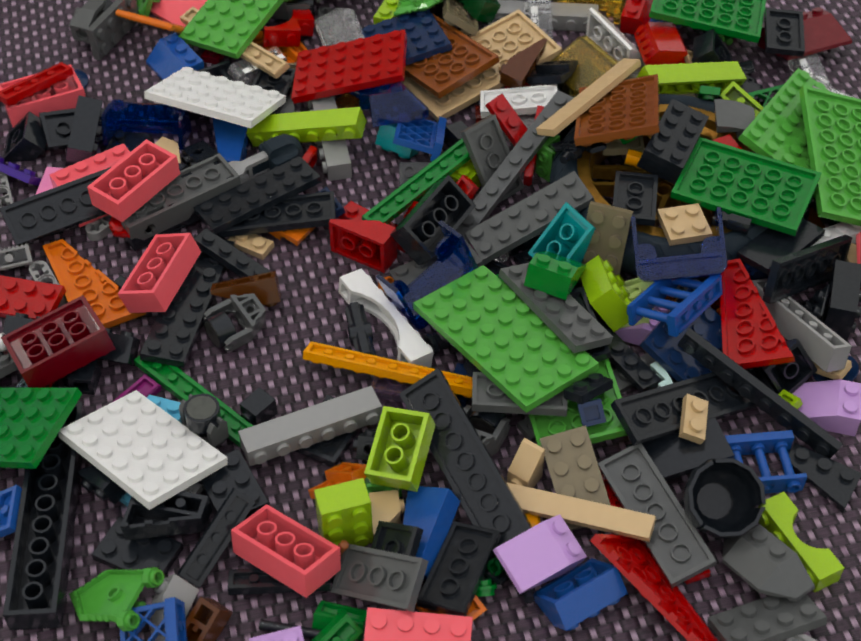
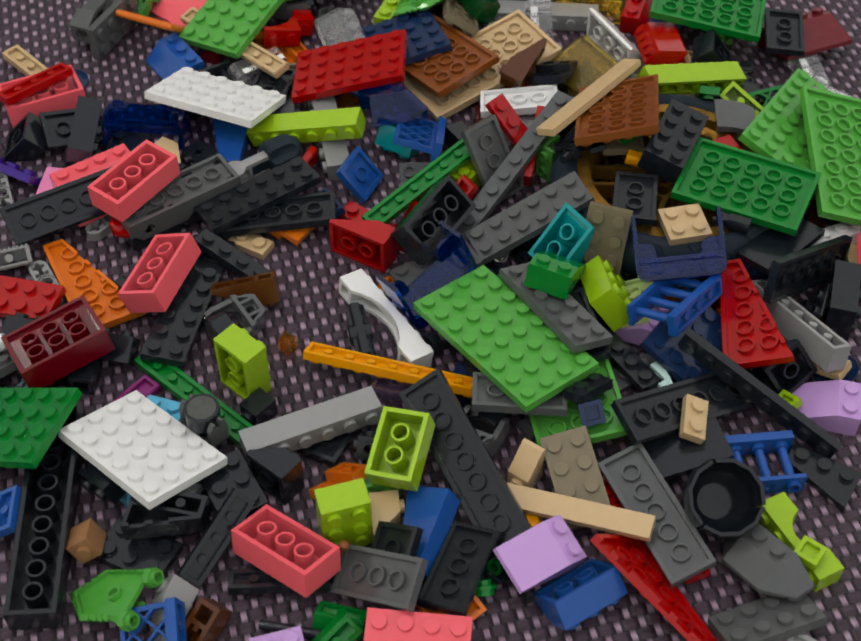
none -> tan plate [2,44,48,76]
none -> medium nougat brick [66,518,107,564]
none -> lime brick [213,323,272,400]
none -> black slope [246,447,305,506]
none -> clear orange plate [278,331,298,356]
none -> blue plate [335,146,384,203]
none -> lime plate [794,535,828,571]

